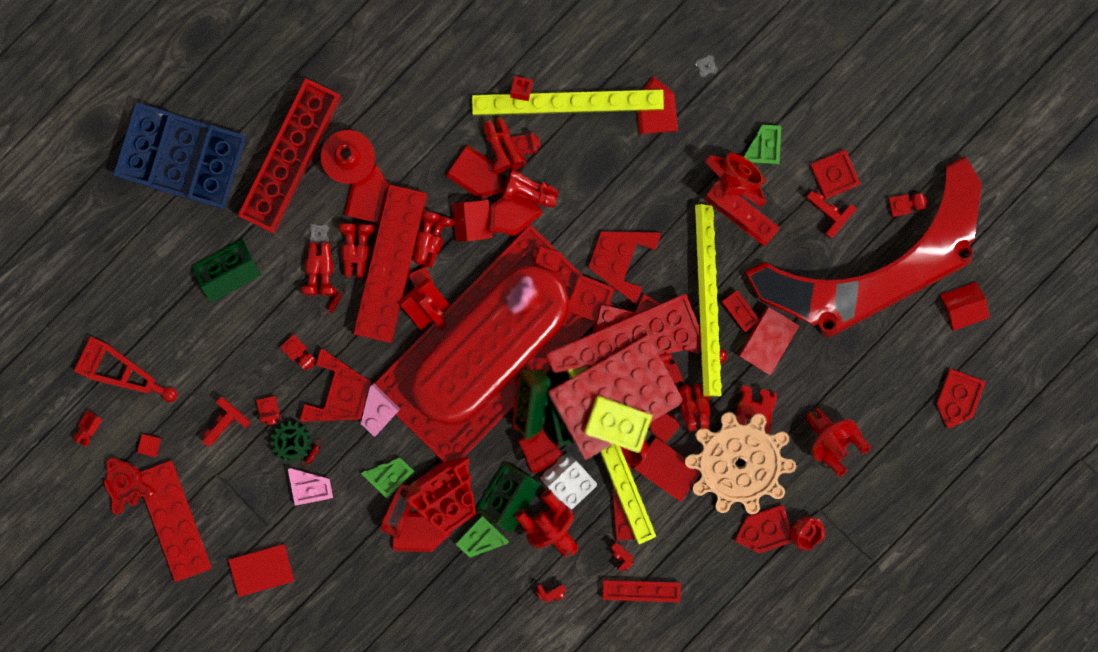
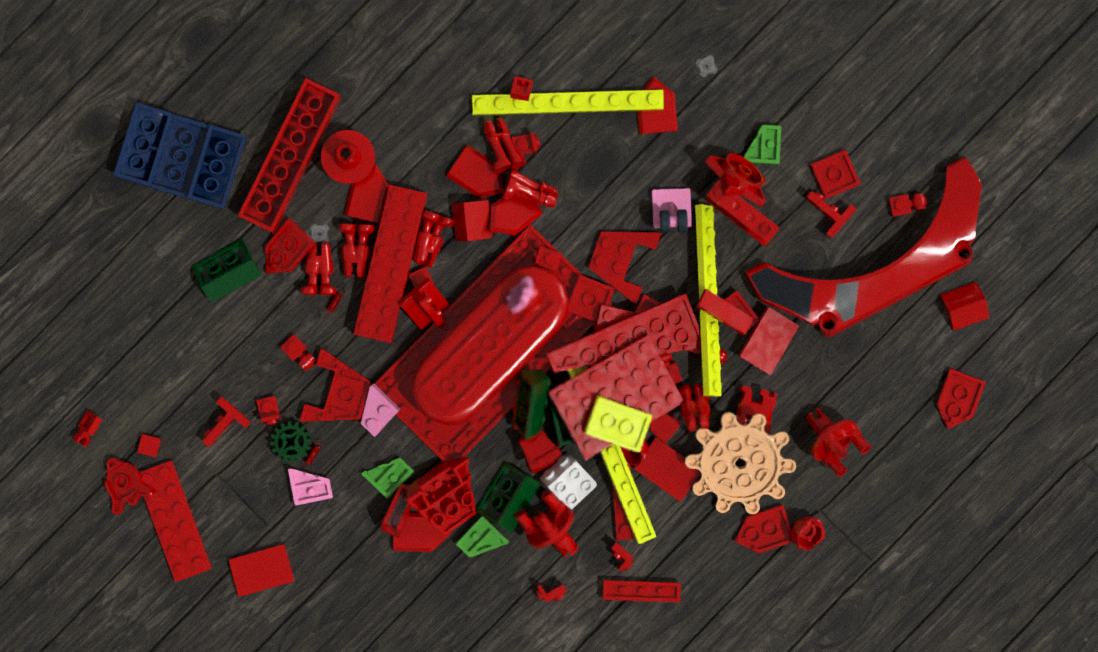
red plate [74,337,177,403] -> none
none -> red tile [265,218,315,274]
none -> bright pink plate [652,189,692,233]
none -> red tile [696,289,753,335]

